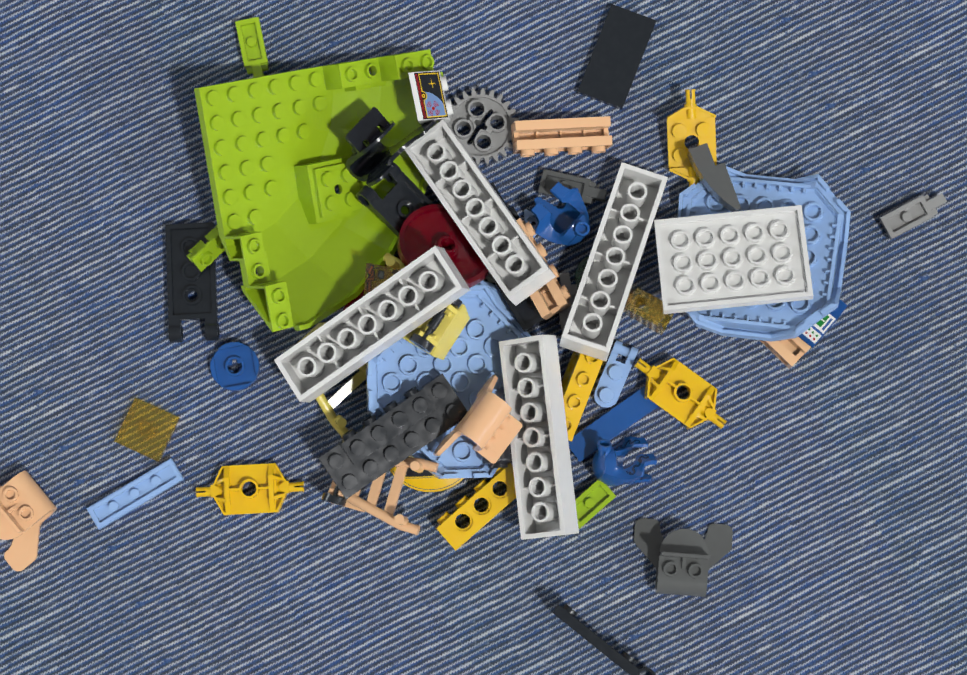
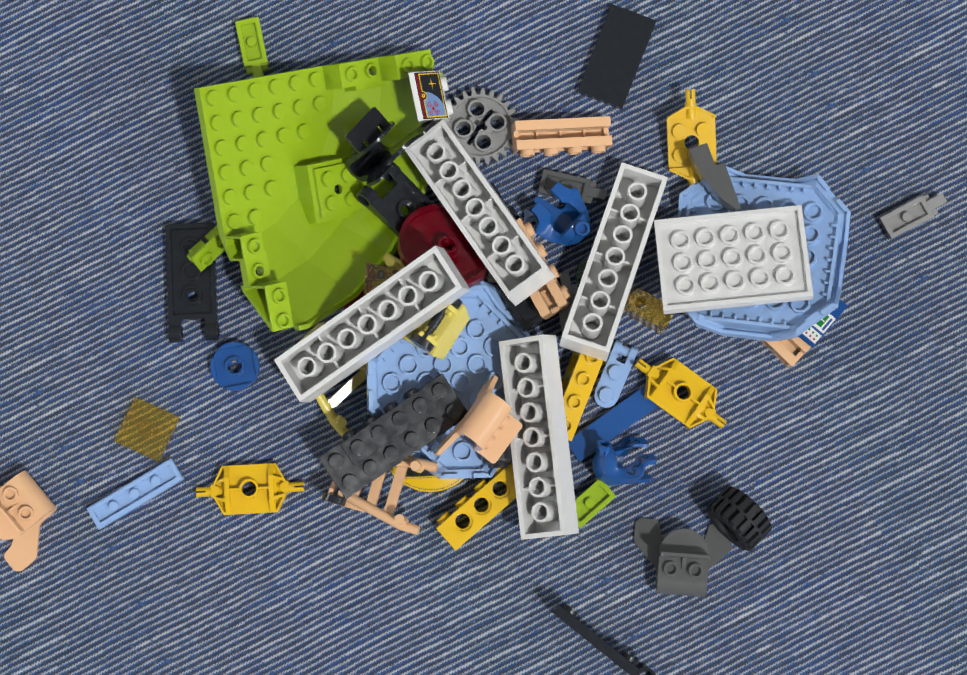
none -> black tyre [706,486,772,551]

